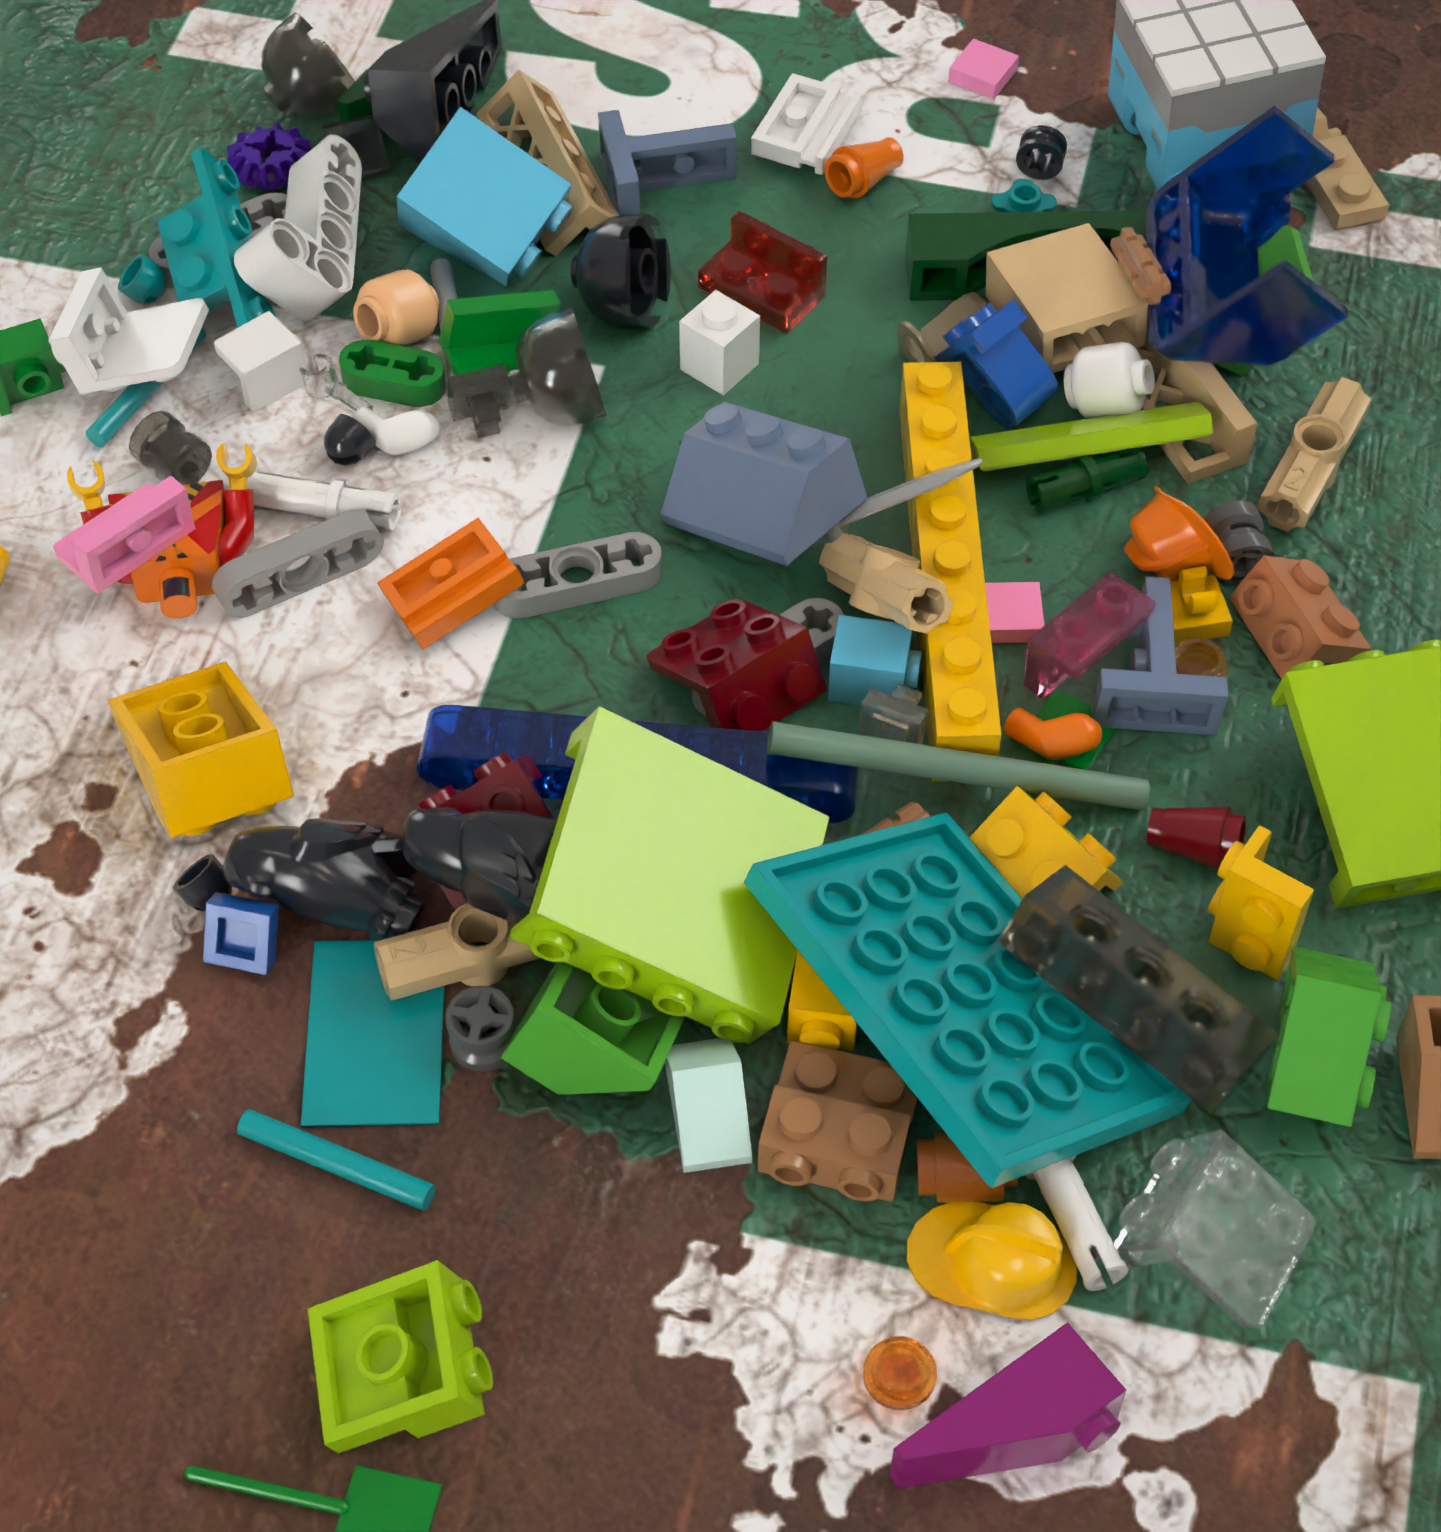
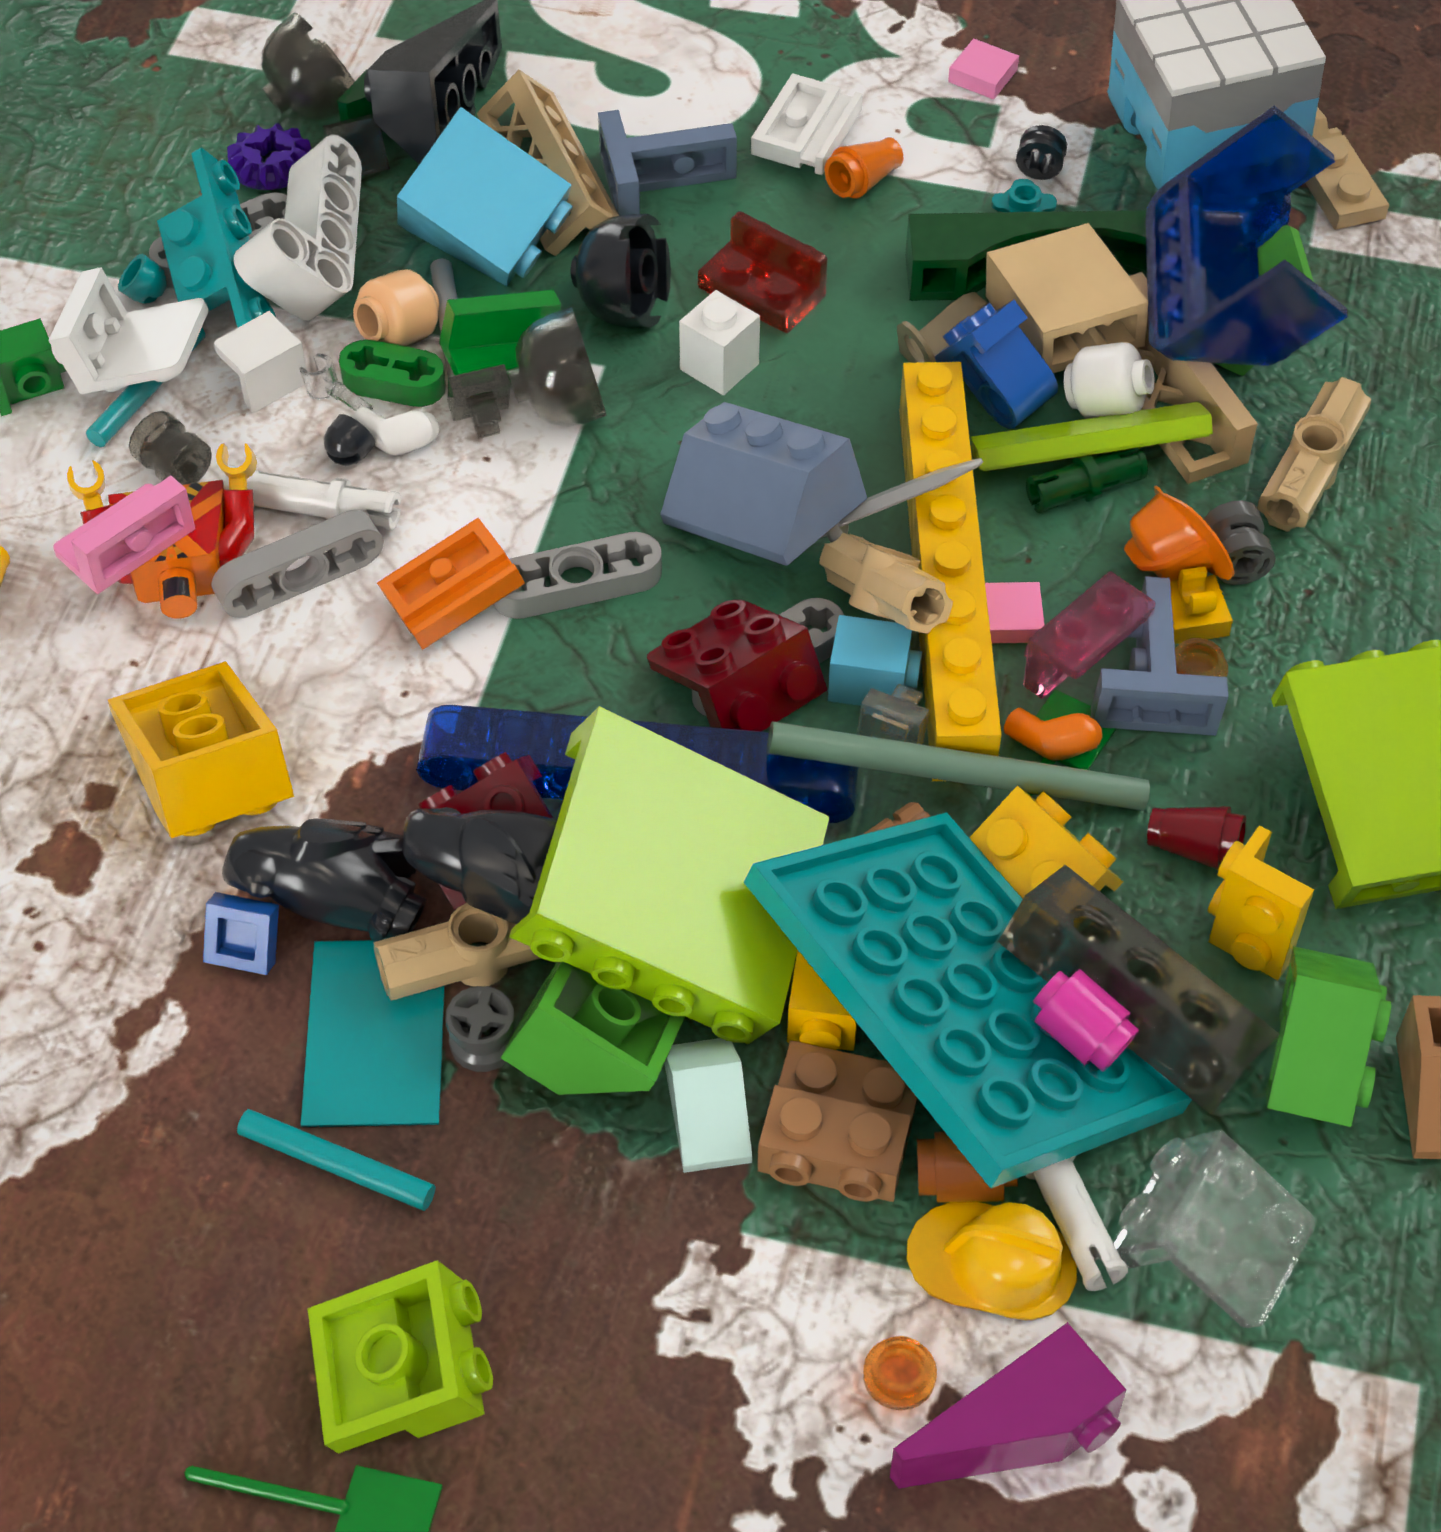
black hinge [173,854,232,911] -> none
medium nougat axle [1110,227,1171,305] -> none
nougat bracket [1230,555,1372,679] -> none
none -> dark pink brick [1033,969,1140,1072]

